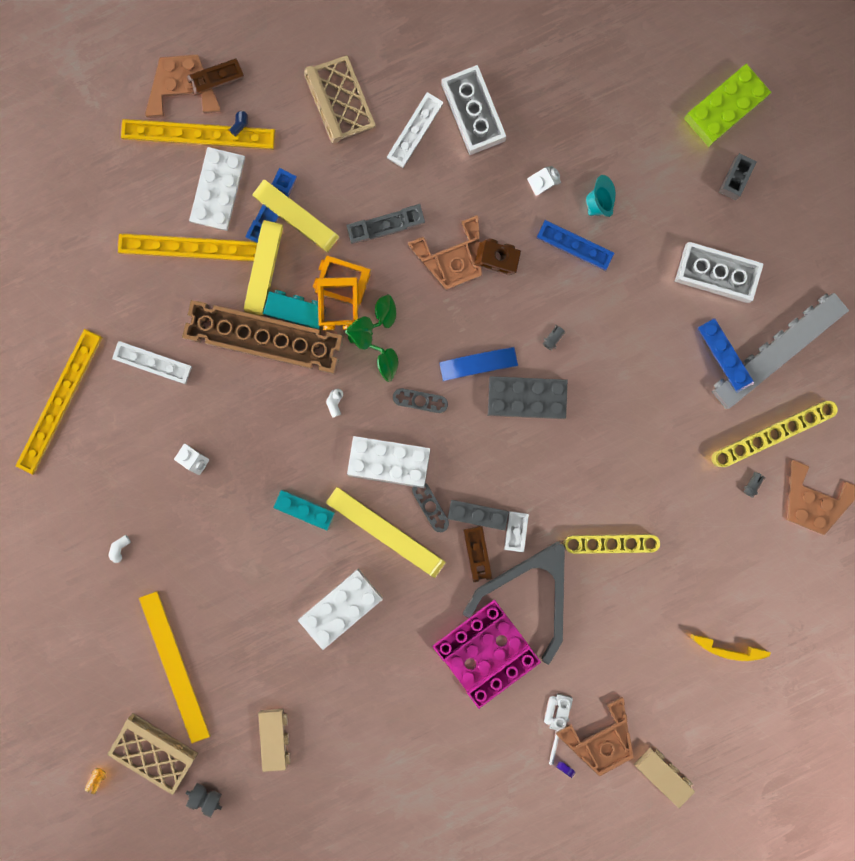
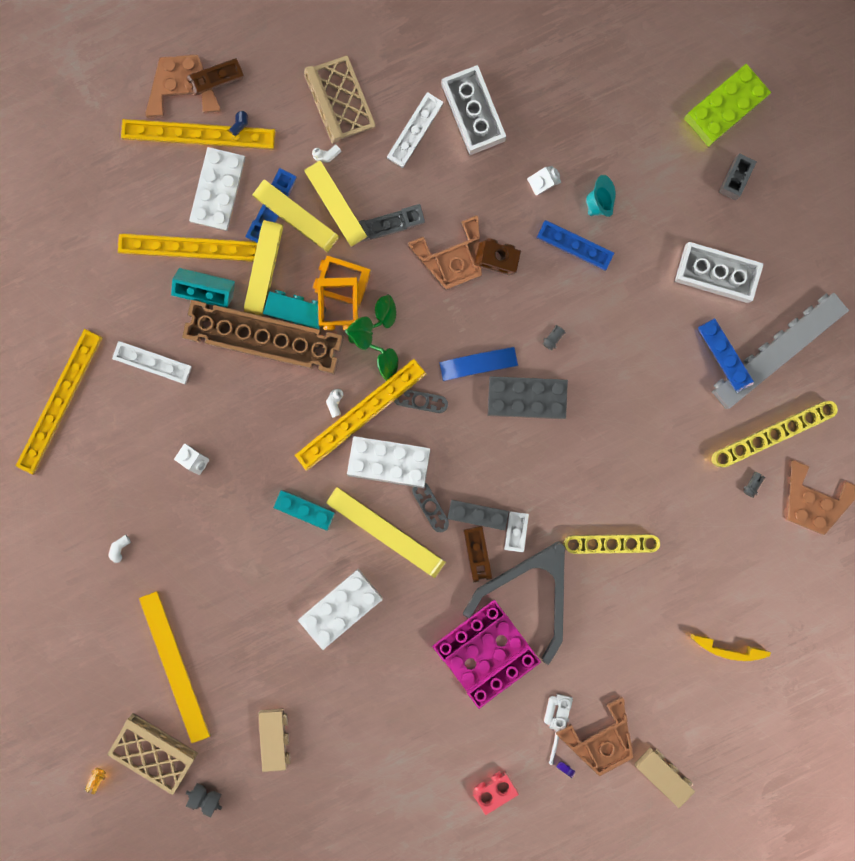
none -> teal brick [171,268,235,308]
none -> yellow tile [295,359,427,471]
none -> light yellow beam [304,161,367,247]
none -> white arm [312,144,342,163]
none -> coral brick [473,771,519,815]

